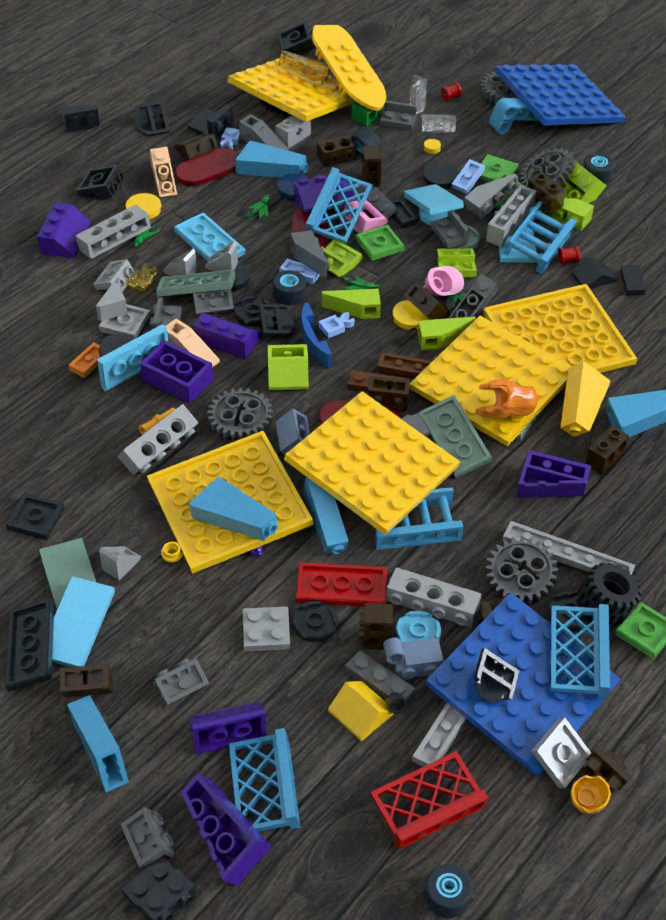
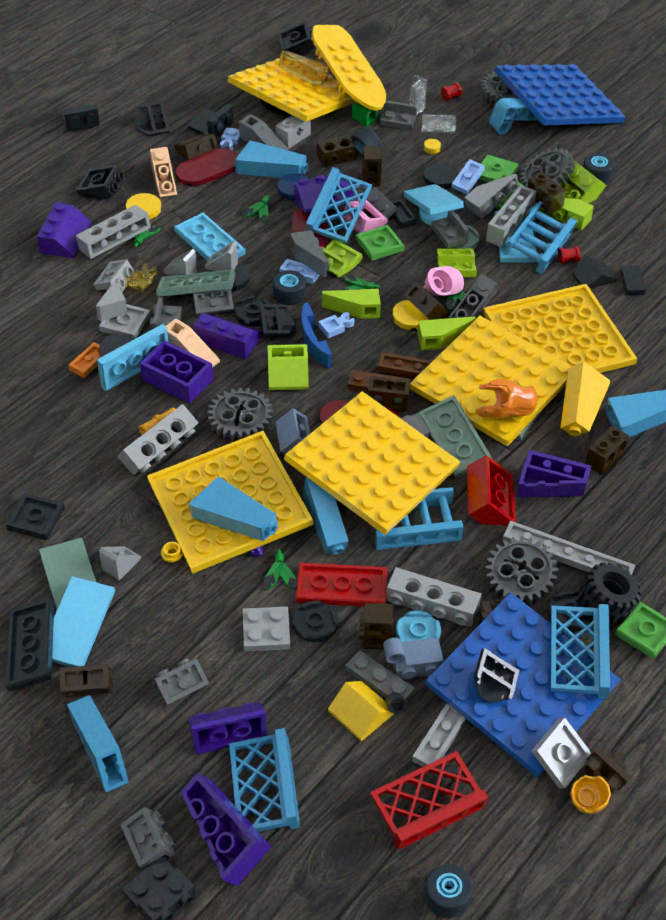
none -> green piece [264,549,297,590]
none -> red slope [467,455,516,526]

